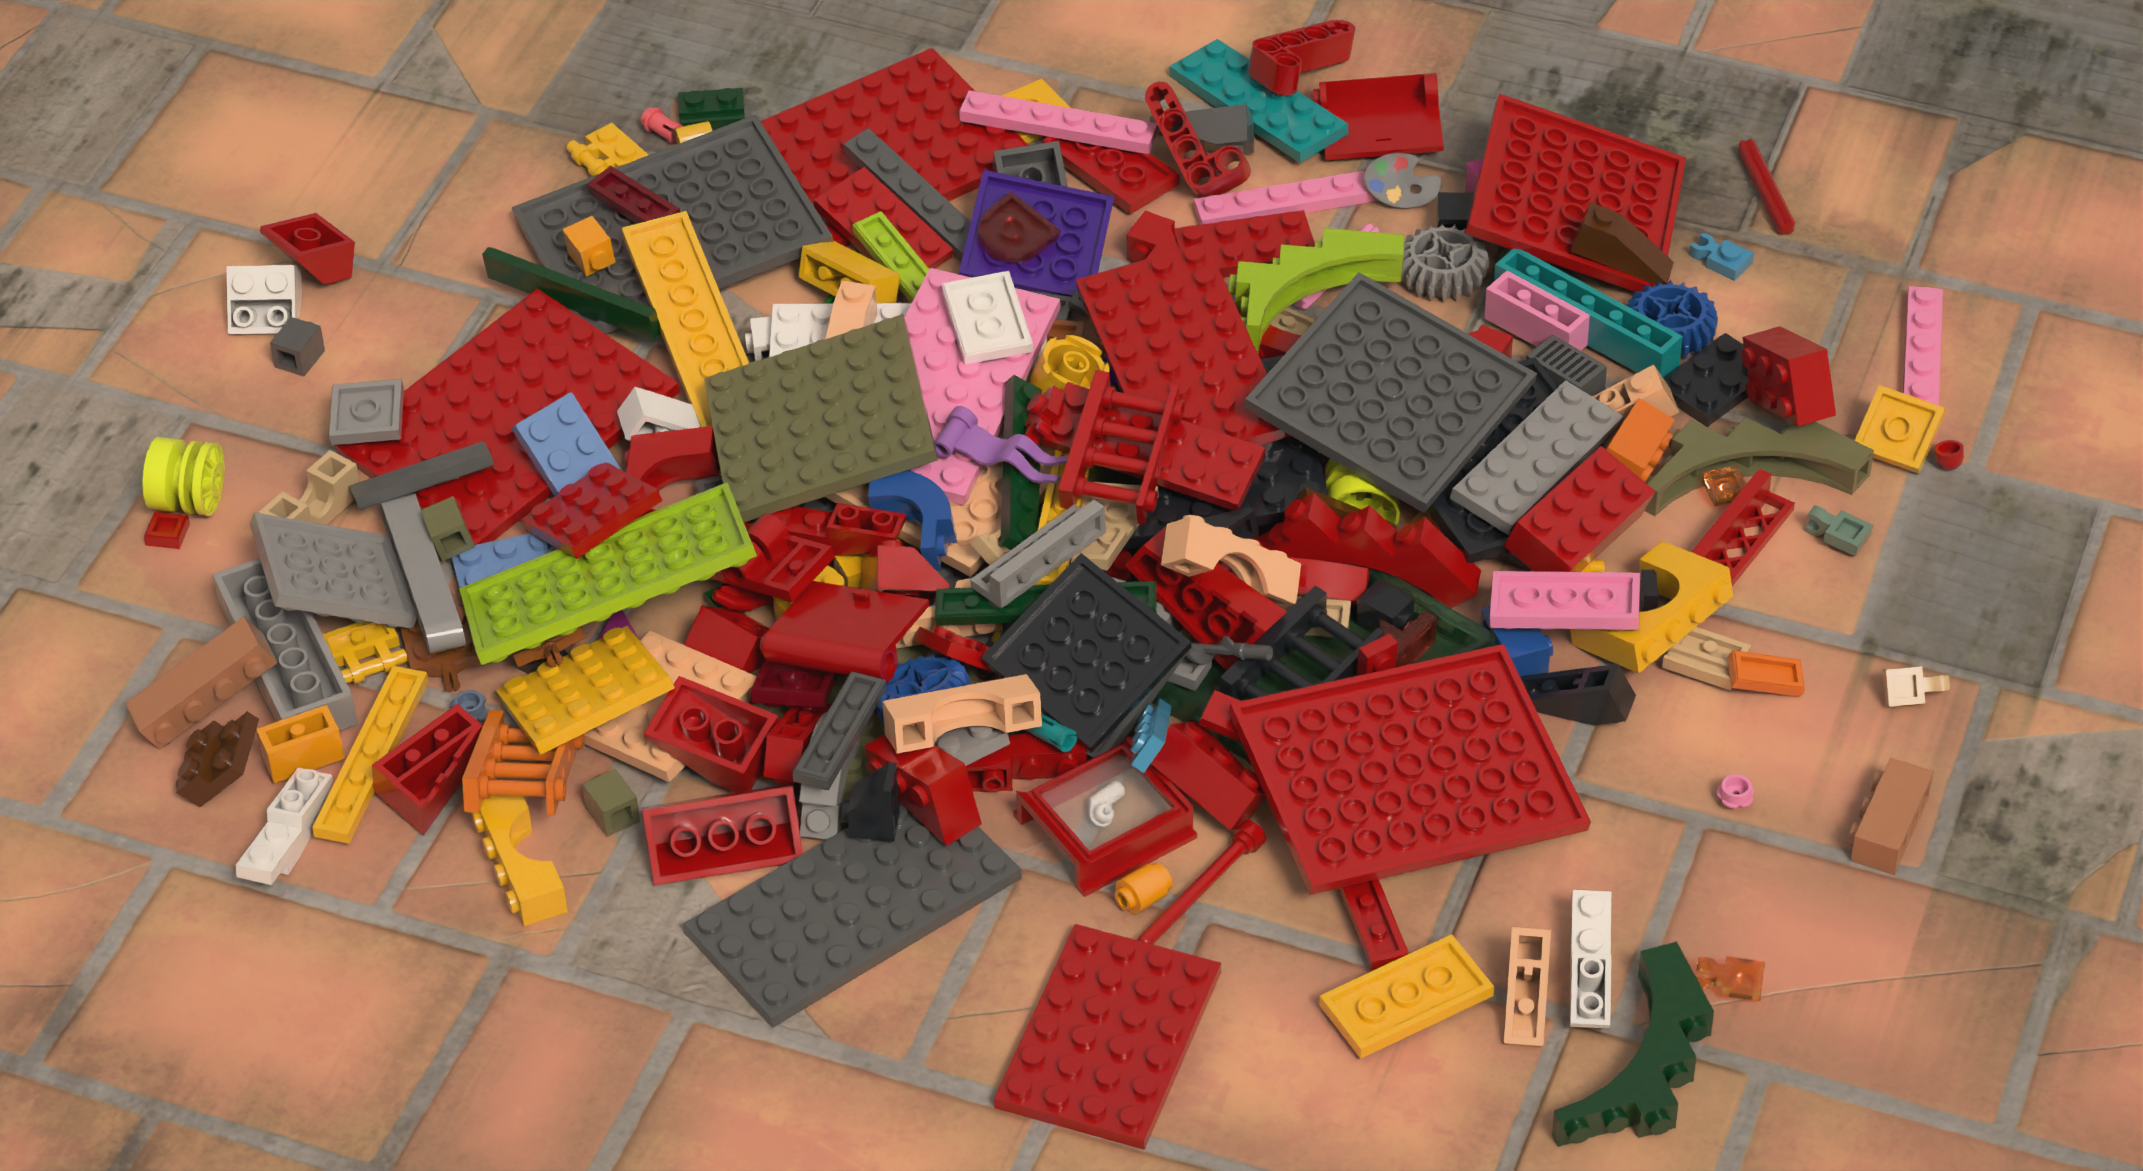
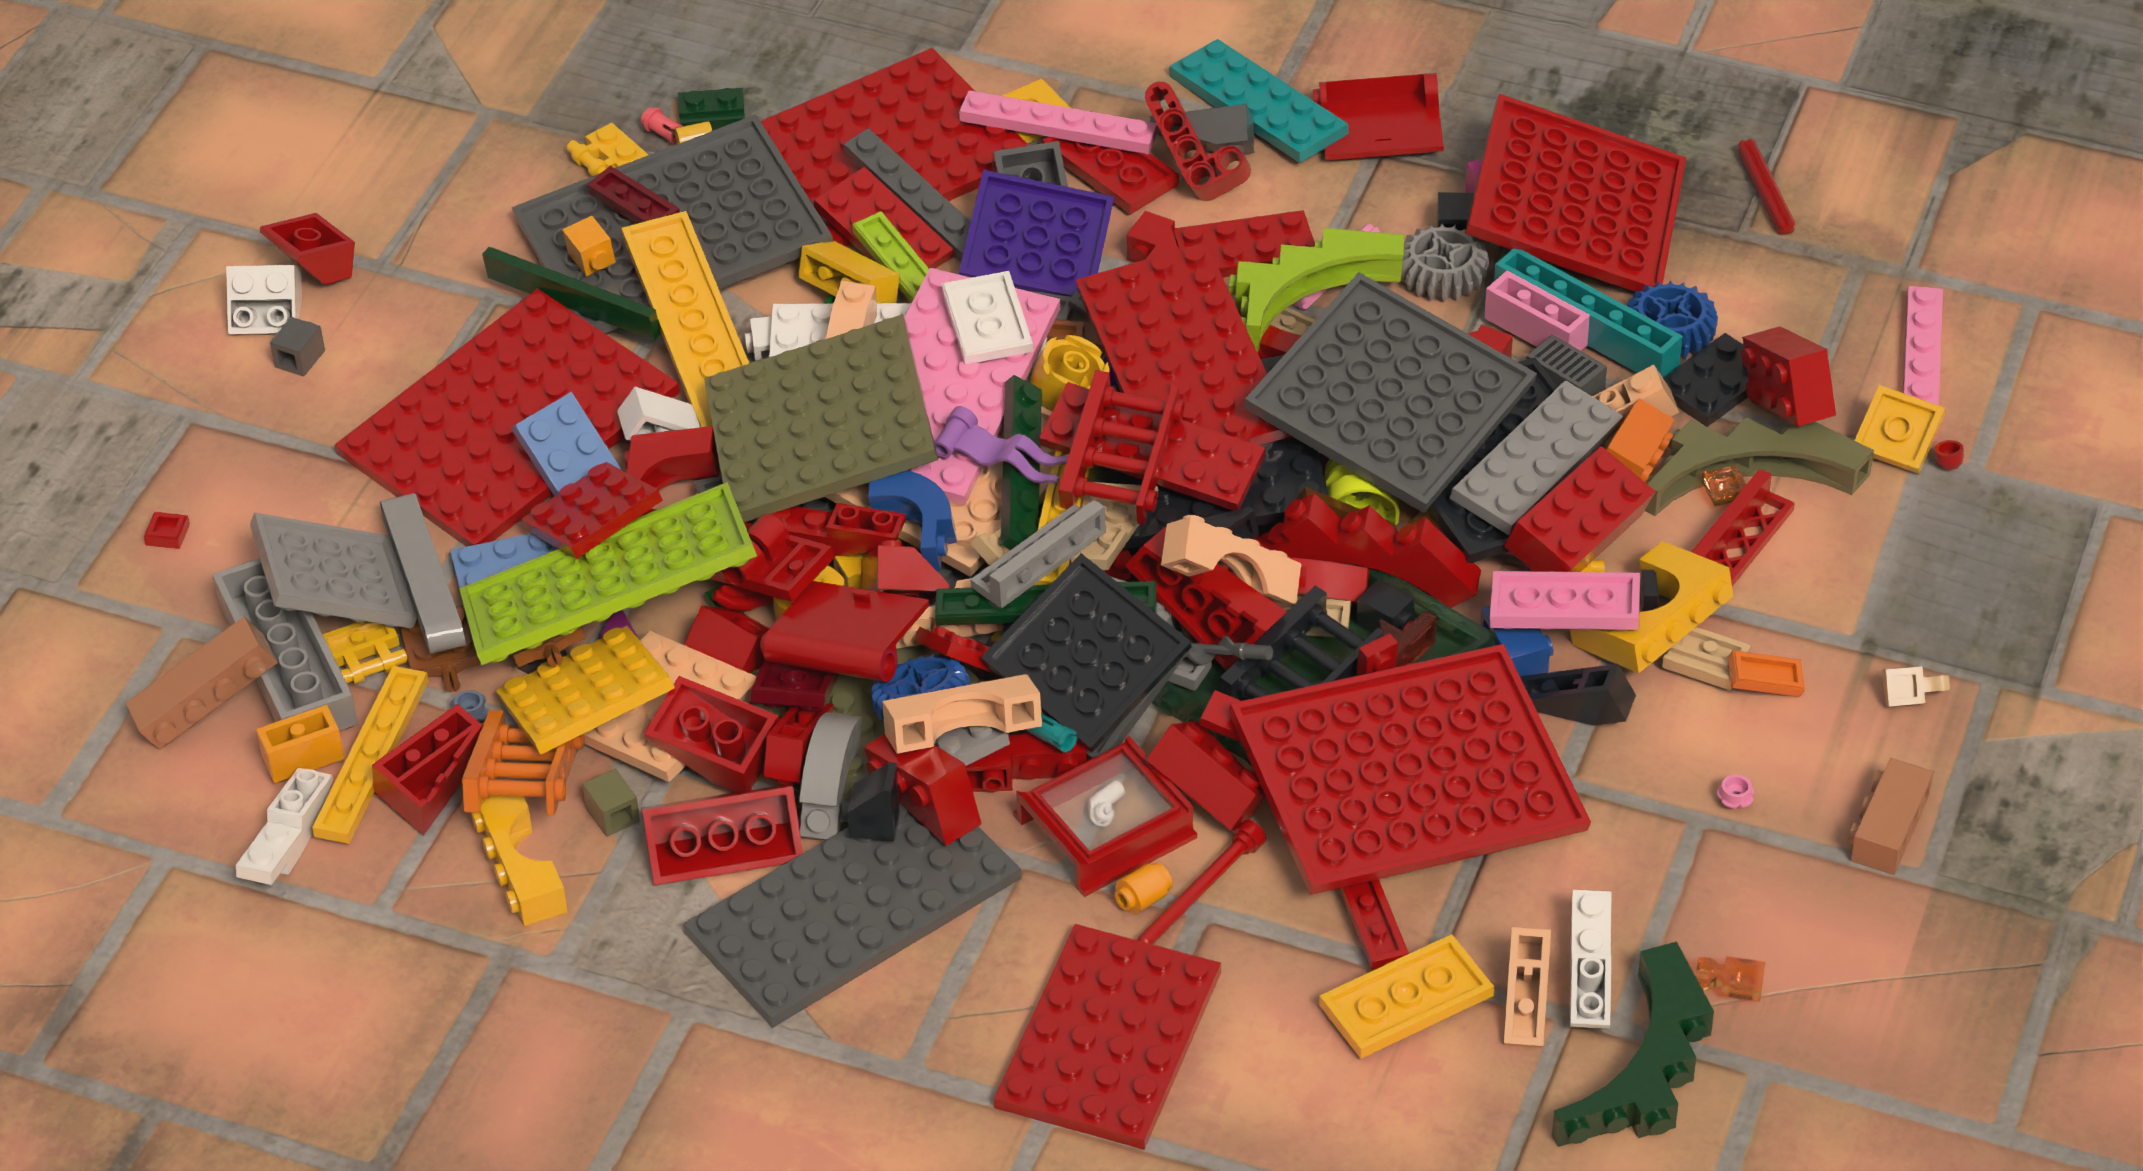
neon yellow wheel [142,437,225,516] -> none
reddish brown plate [176,711,259,807] -> none
tan arch [258,450,360,525] -> none
light grey plate [329,379,404,445] -> none
dark grey tile [349,441,494,510] -> none
olive brick [421,496,475,561] -> none
dark grey tile [793,671,887,791] -> none
clear red tile [978,191,1061,263] -> none
red plate [1024,385,1064,445] -> none
dark azure plate [1130,698,1172,773] -> none
bright pink plate [1194,171,1377,225] -> none
red beam [1248,20,1355,95] -> none
piece [1363,153,1441,209] -> none
reddish brown slope [1570,202,1674,285] -> none
dark azure plate [1689,233,1754,281] -> none
sand green plate [1804,506,1873,556] -> none

